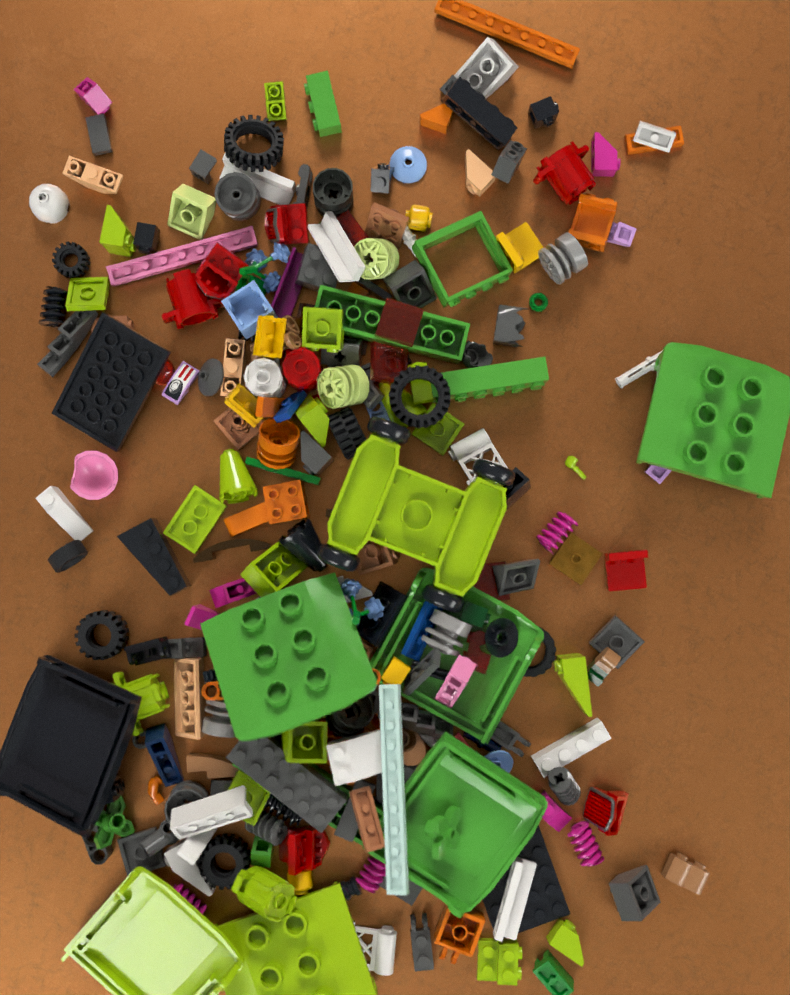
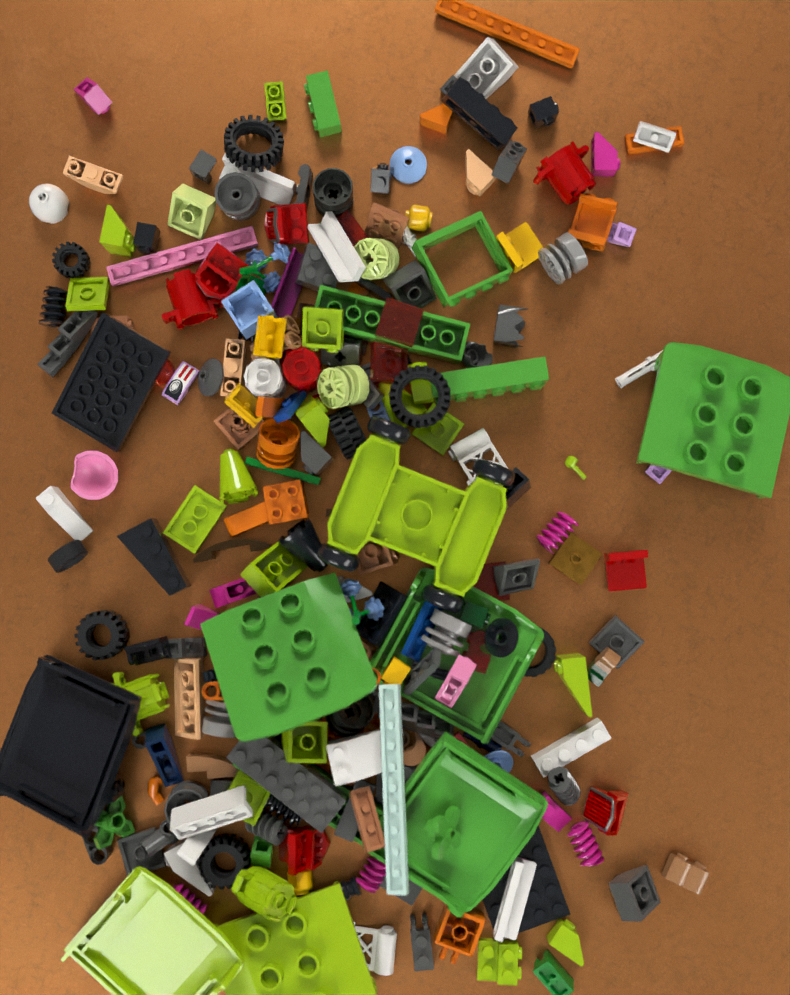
dark grey tile [85,114,113,156] -> none
green plate [529,293,548,312] -> none

